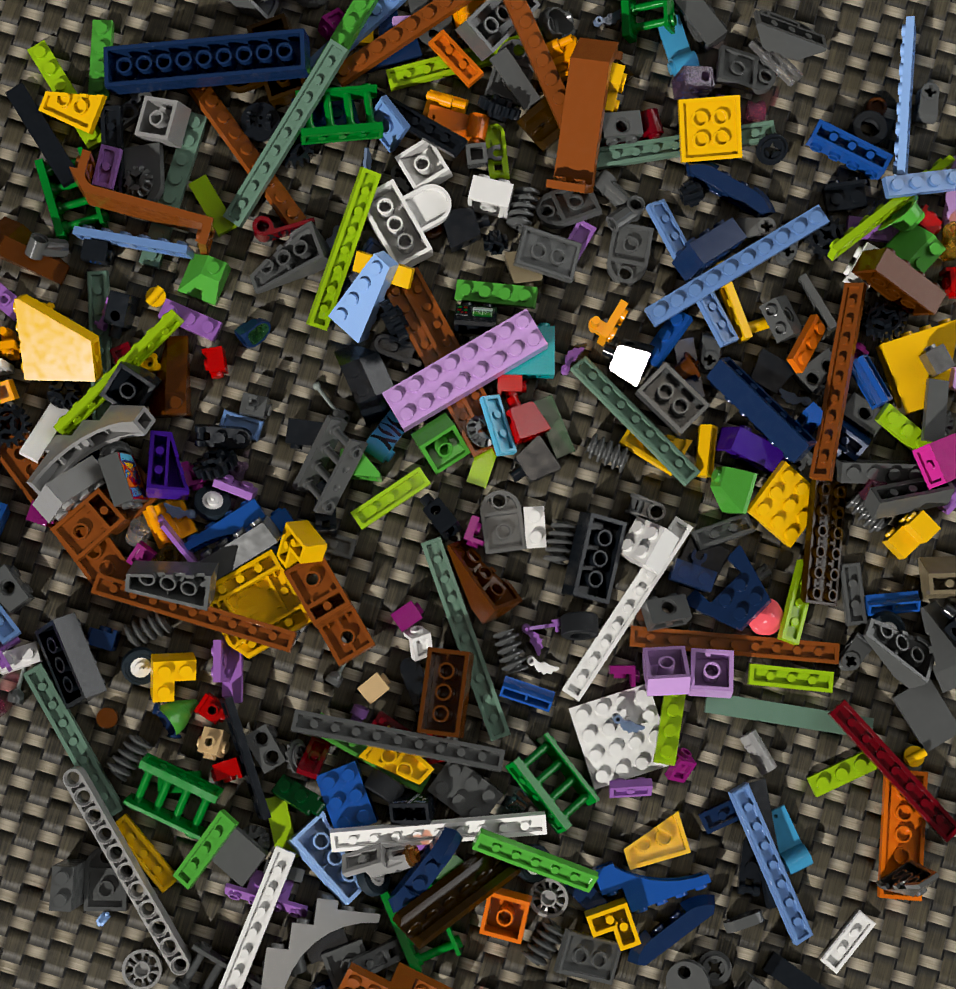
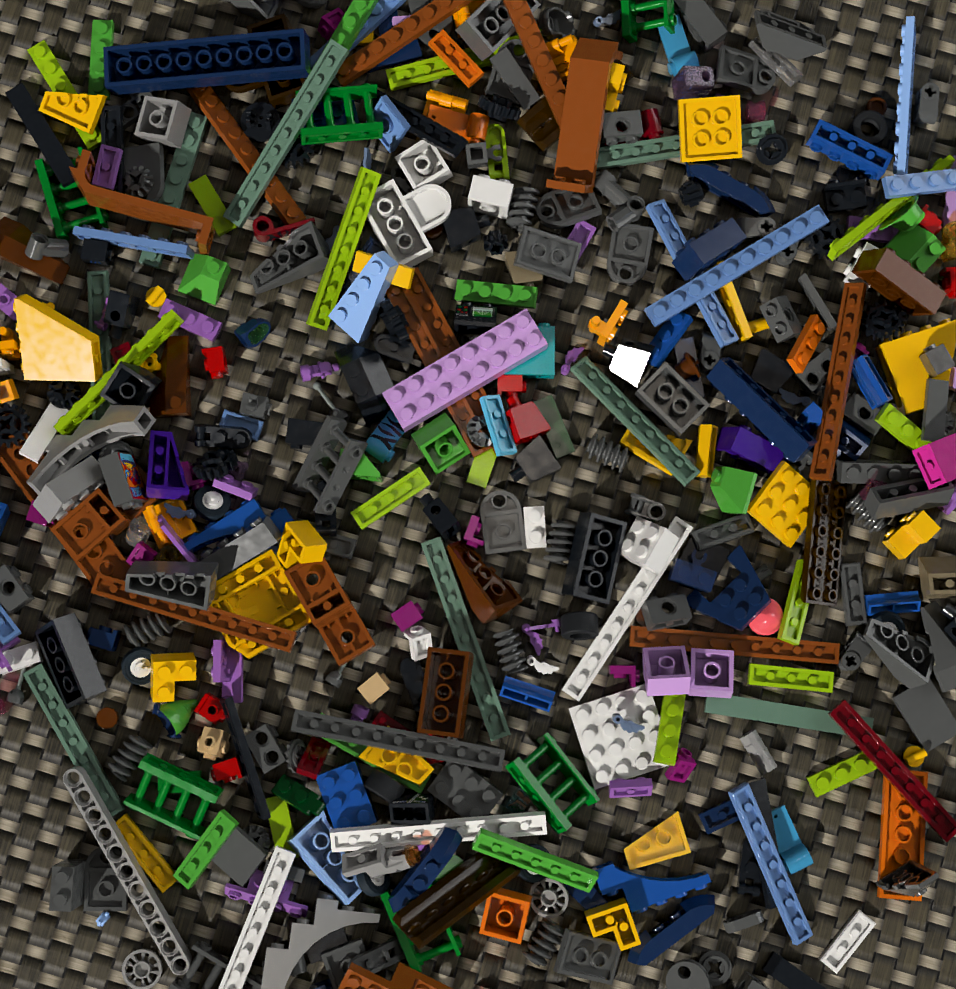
none -> medium lavender piece [300,361,340,382]

